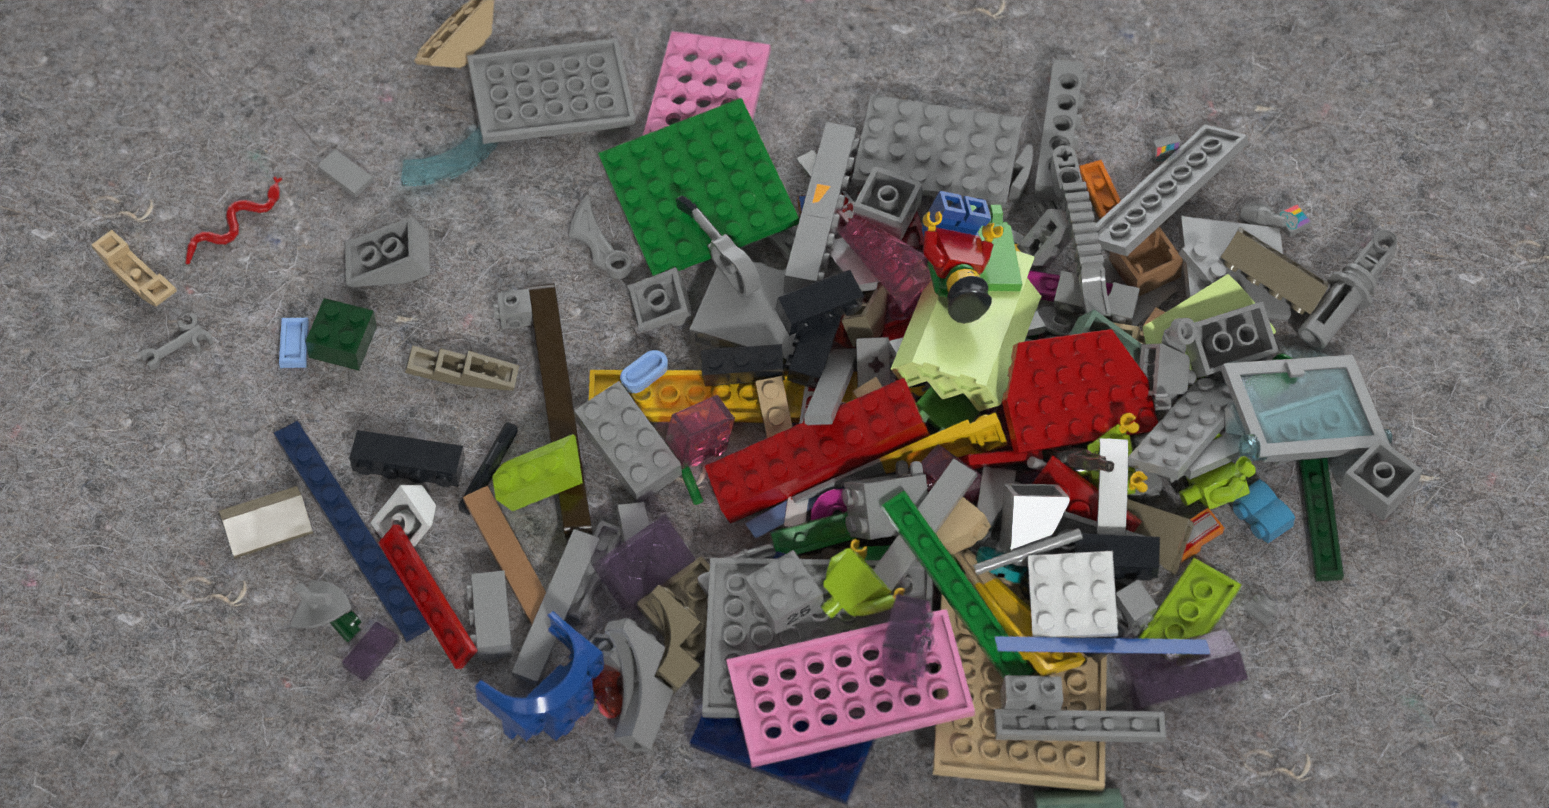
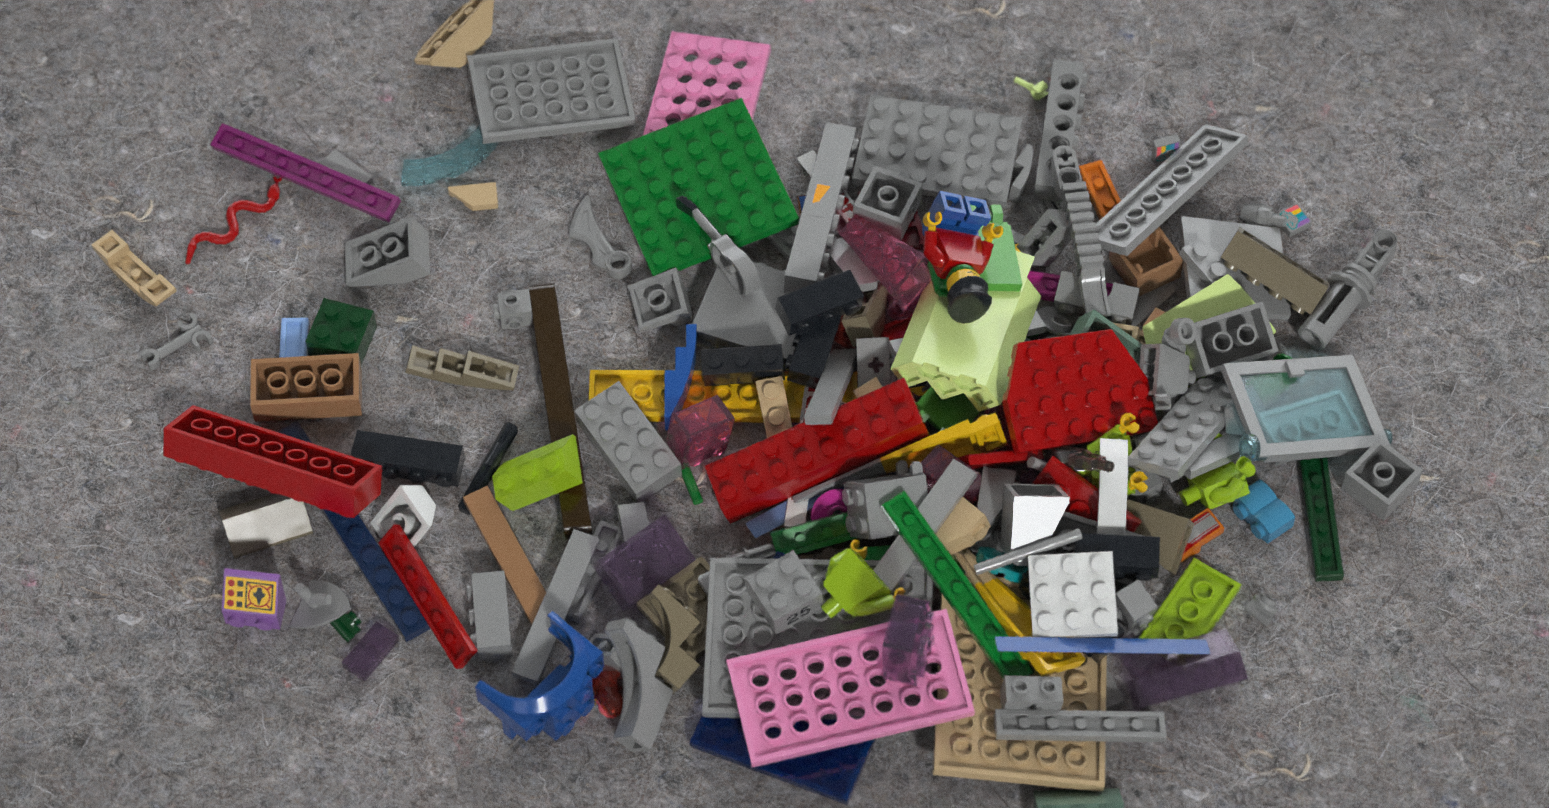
light blue tile [620,350,668,393] -> none
none -> red brick [163,405,382,518]
none -> magenta plate [210,123,401,223]
none -> slope [222,568,286,631]
none -> medium nougat brick [250,353,362,422]
none -> tan tile [448,182,498,211]
none -> blue slope [664,324,697,431]
none -> yellowish green hand [1014,77,1049,100]

